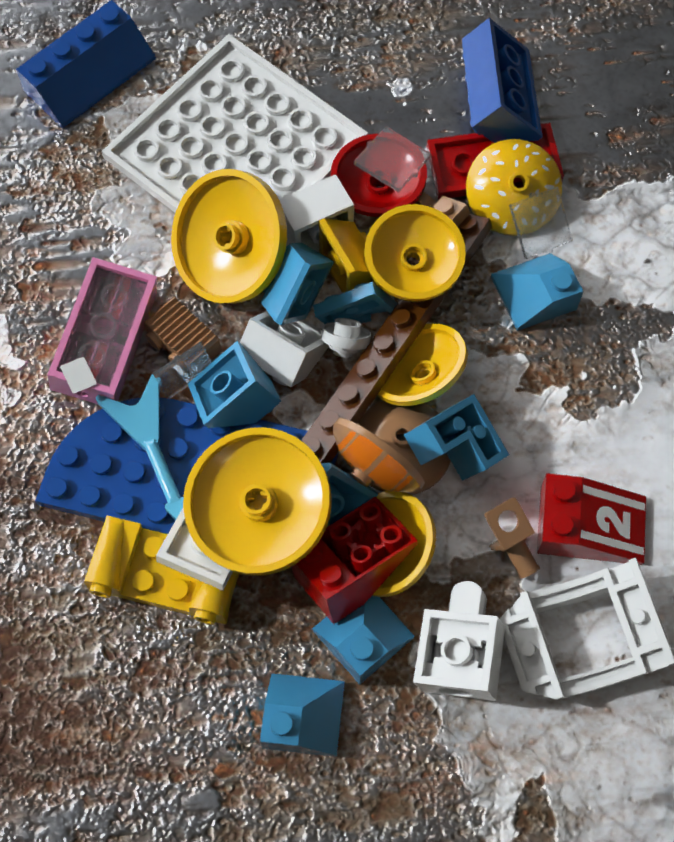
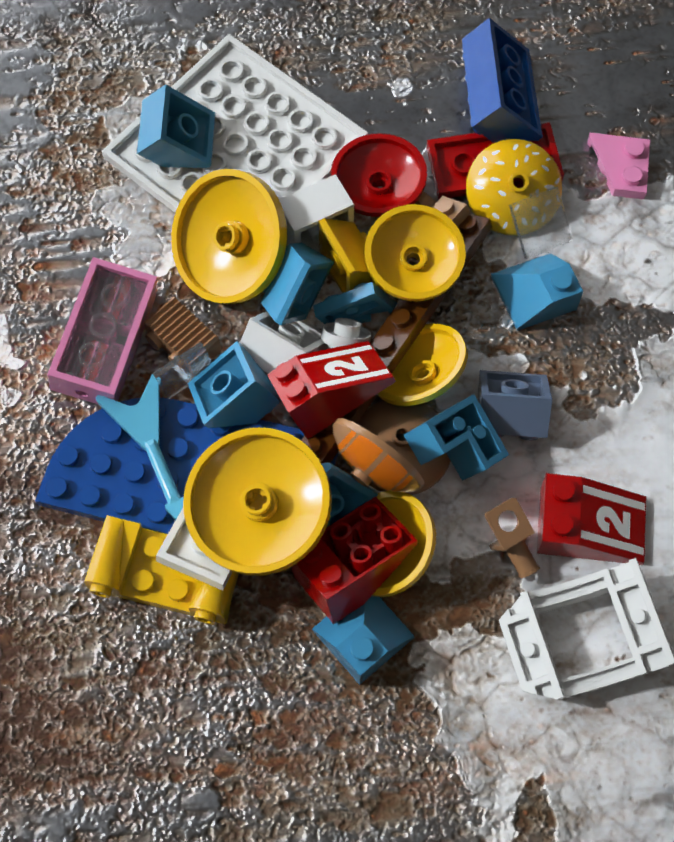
blue slope [16,0,156,129] -> none
white sticker [60,357,97,394] -> none
dark azure slope [260,673,345,757] -> none
clear piece [354,126,431,192] -> none
white brick [413,581,505,701] -> none
none -> dark azure slope [137,85,215,168]
none -> red slope [267,341,396,440]
none -> sand blue slope [478,370,553,441]
none -> bright pink wing [587,133,650,200]

